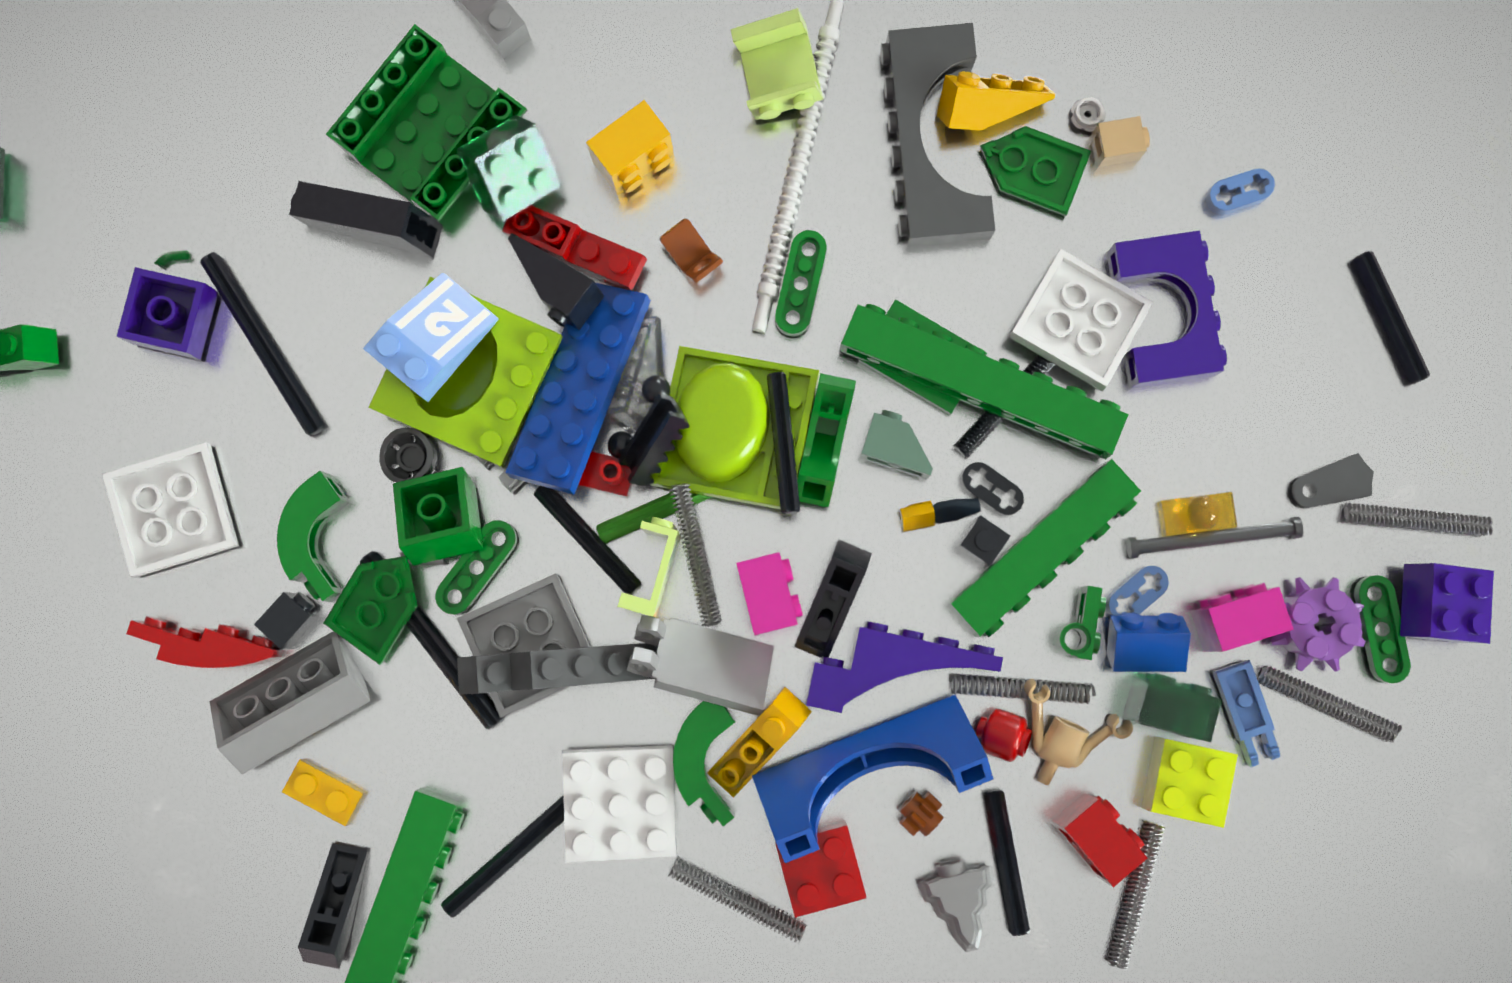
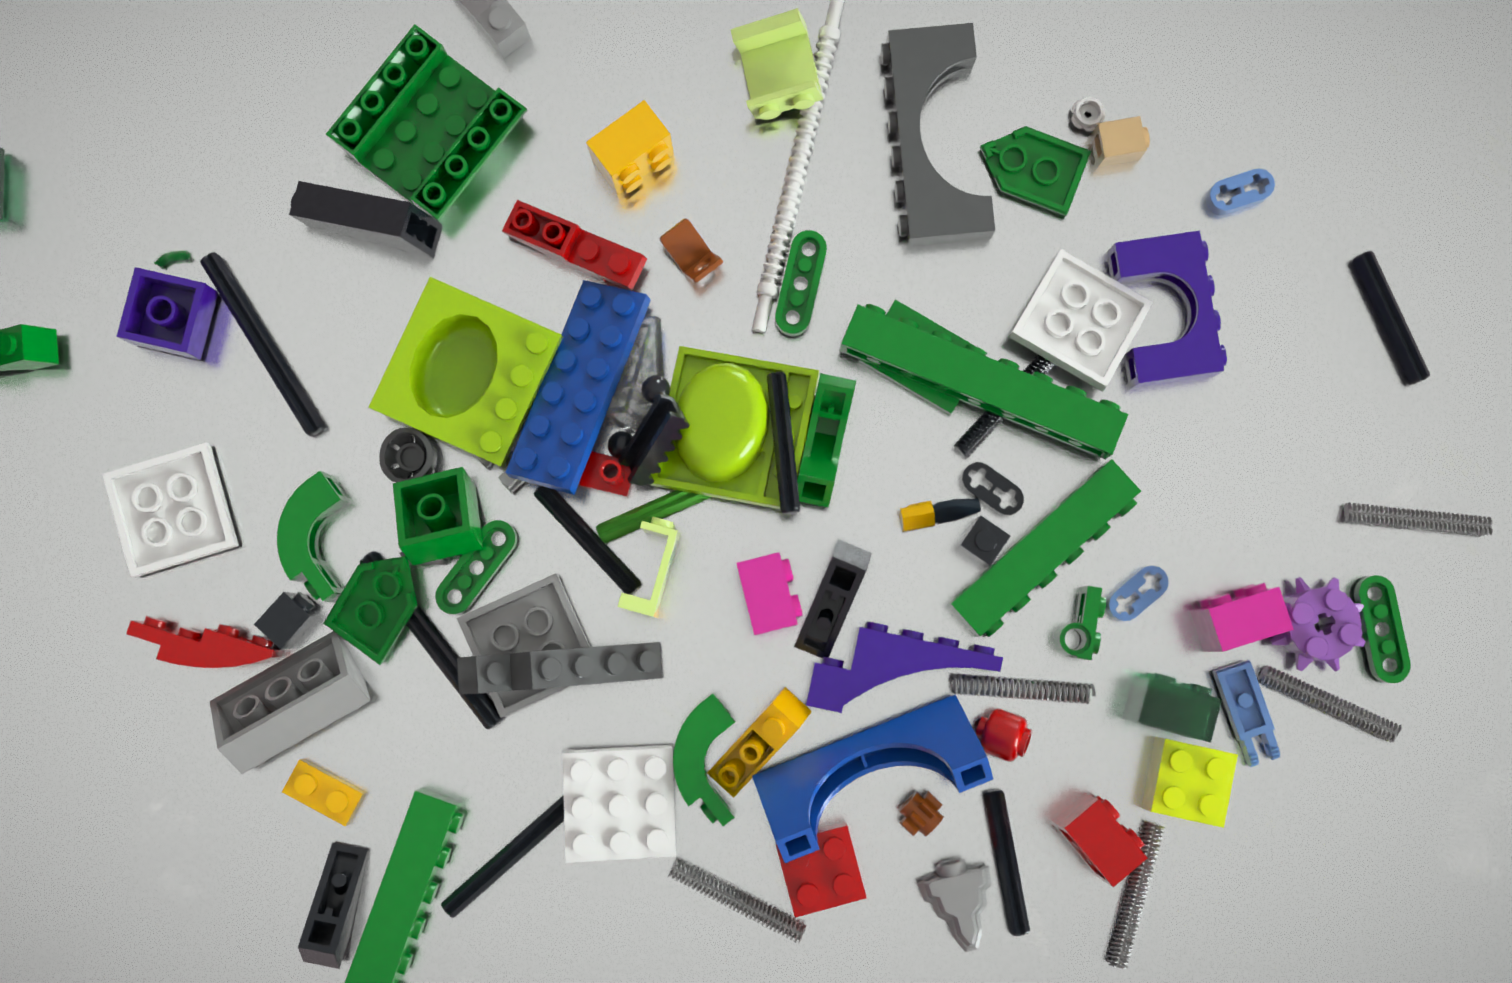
light blue slope [363,273,499,402] -> none
clear green brick [456,115,561,221] -> none
black slope [508,233,604,330] -> none
light grey tile [627,615,774,716] -> none
light grey axle [669,483,722,626] -> none
sand green slope [859,410,933,479] -> none
yellow slope [936,71,1055,130] -> none
tan piece [1024,679,1133,785] -> none
blue brick [1106,613,1191,672] -> none
dark grey bar [1126,517,1303,559] -> none
clear yellow tile [1158,492,1237,537] -> none
dark grey piece [1292,453,1374,507] -> none
dark purple brick [1400,563,1494,644] -> none

